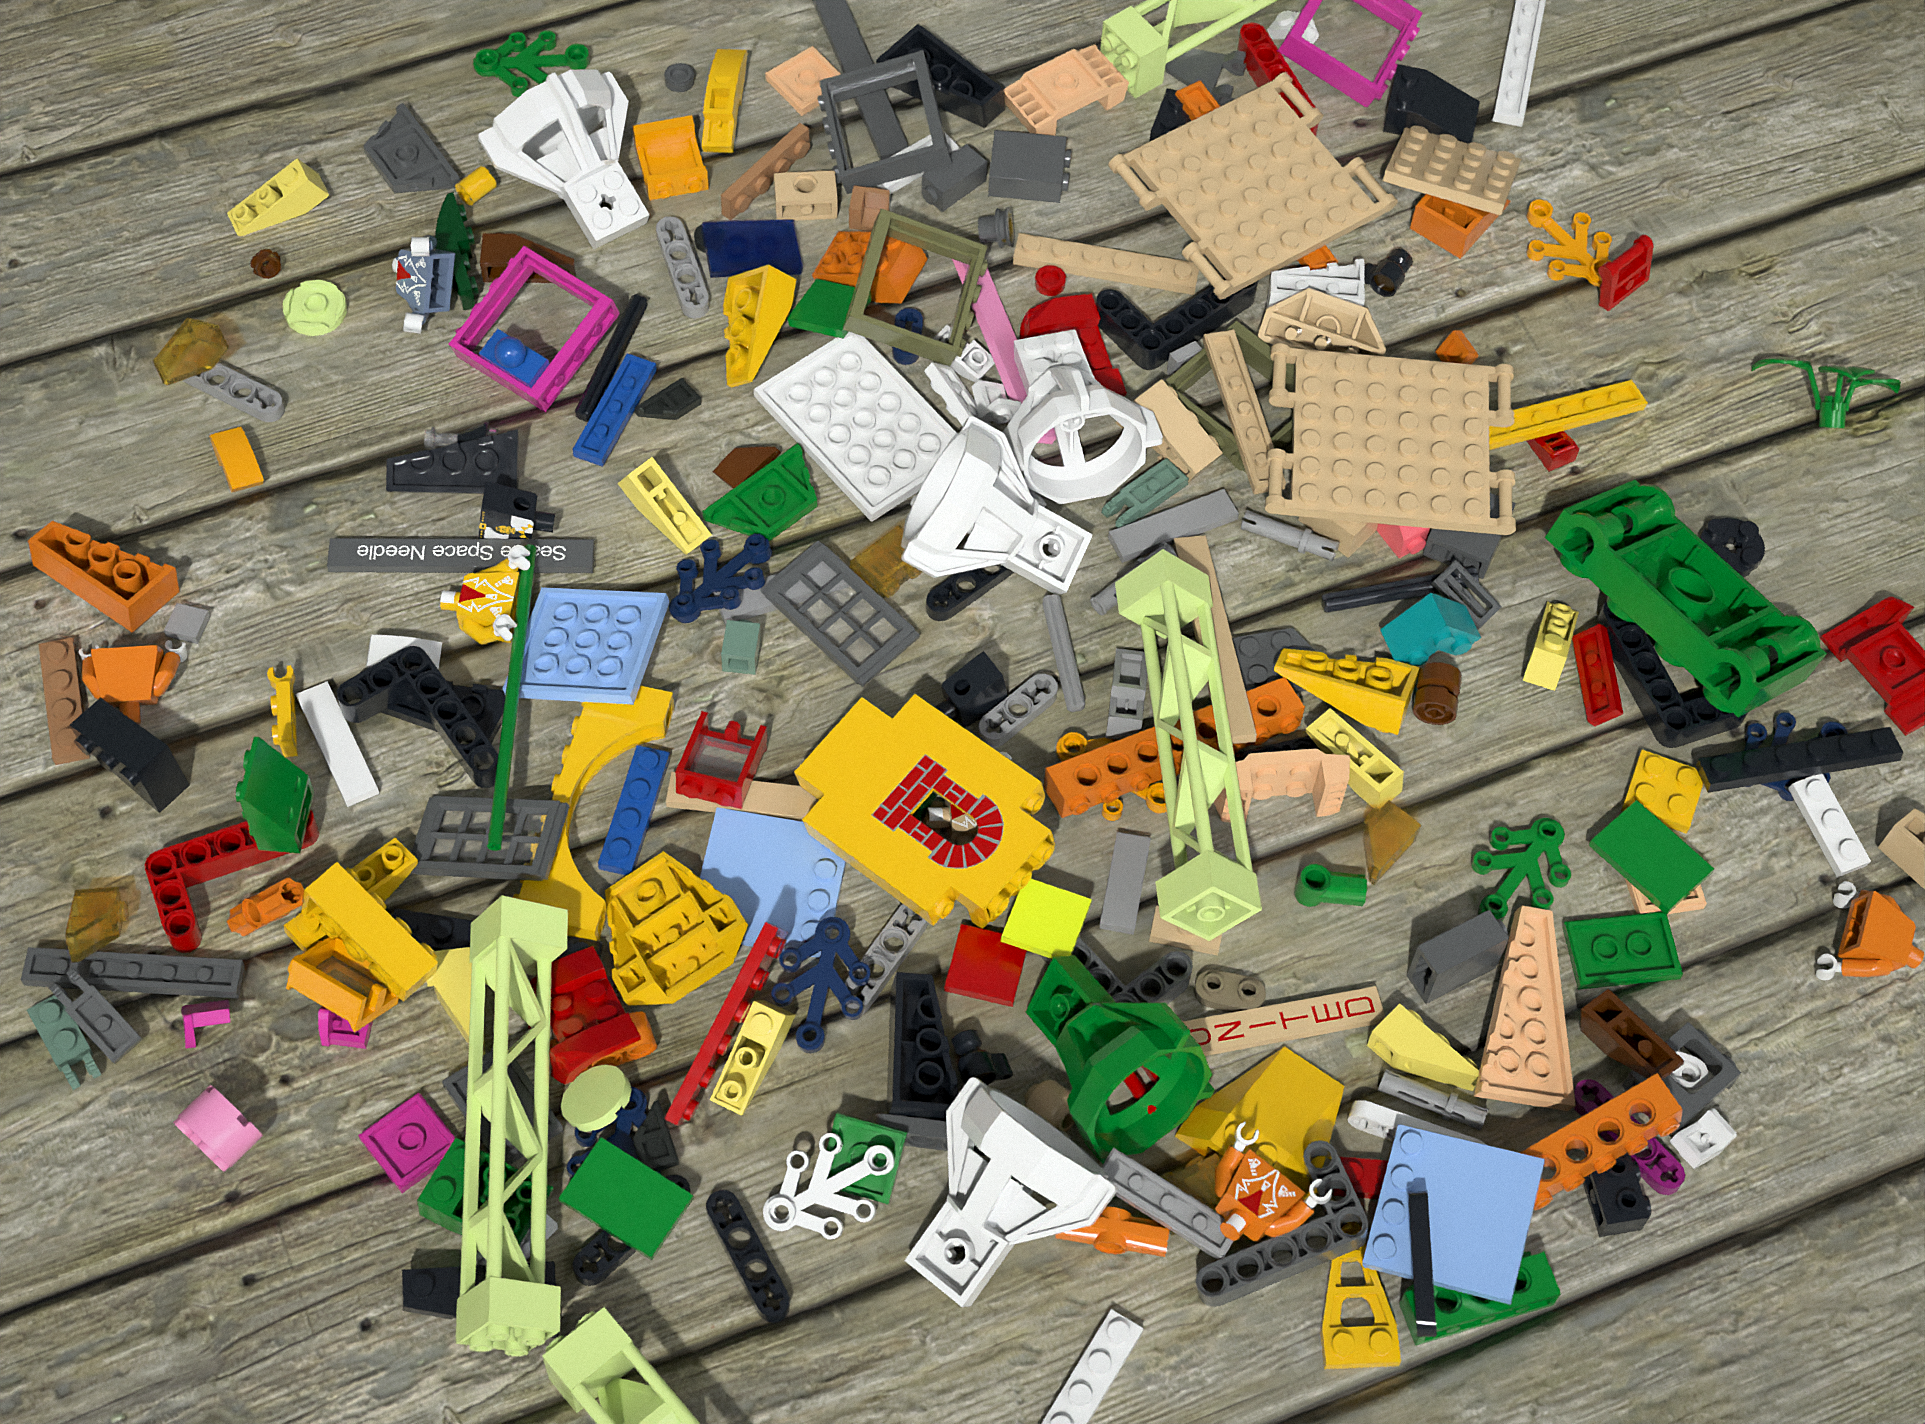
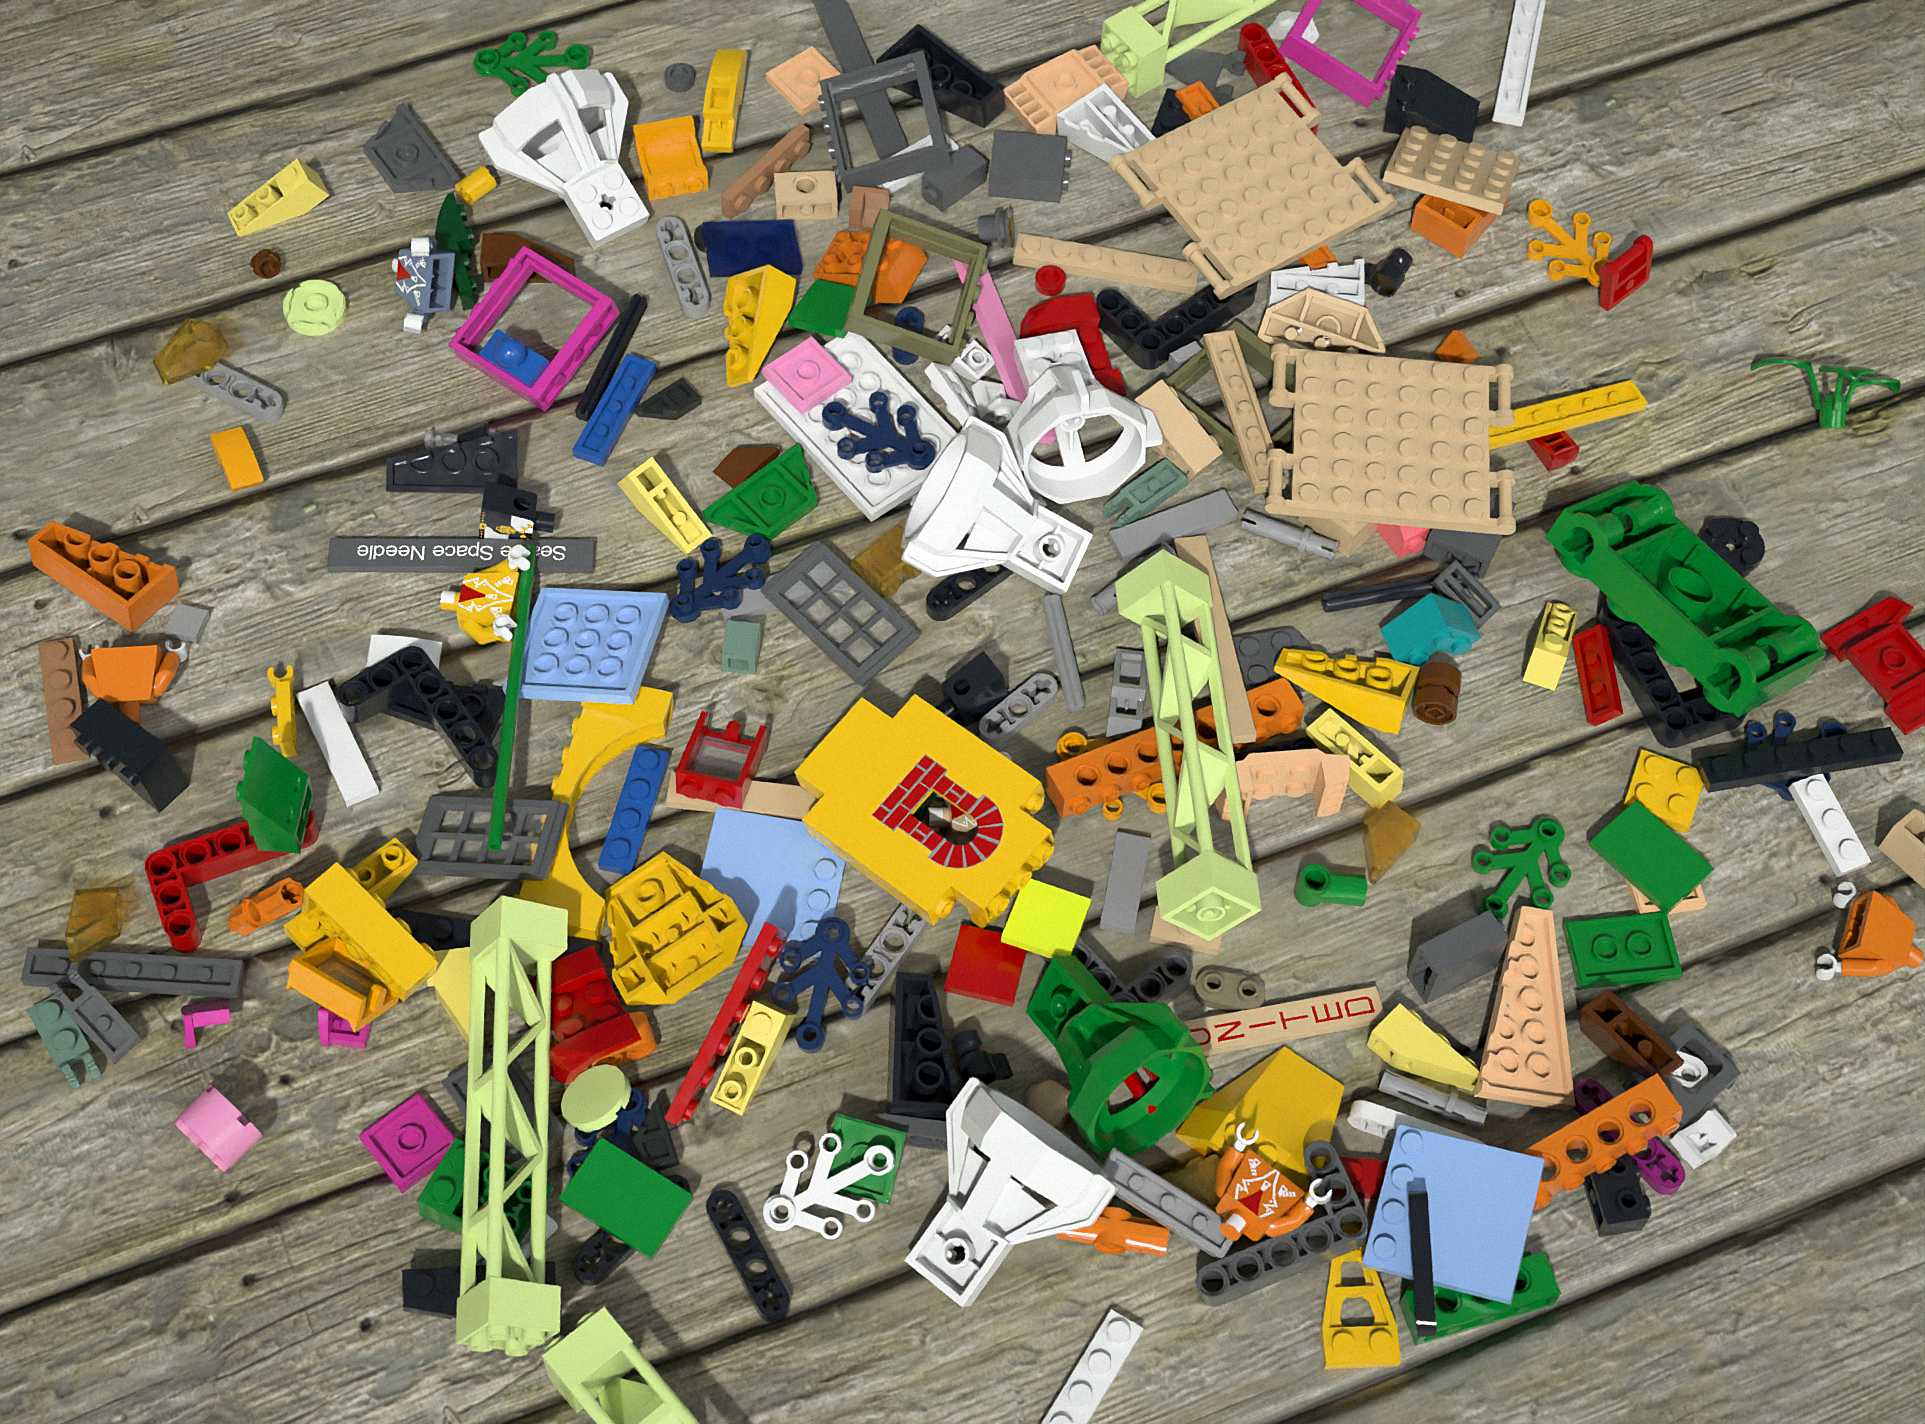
none -> bright pink tile [762,336,852,415]
none -> dark blue plant [822,392,935,473]
none -> white wedge [1056,83,1156,177]

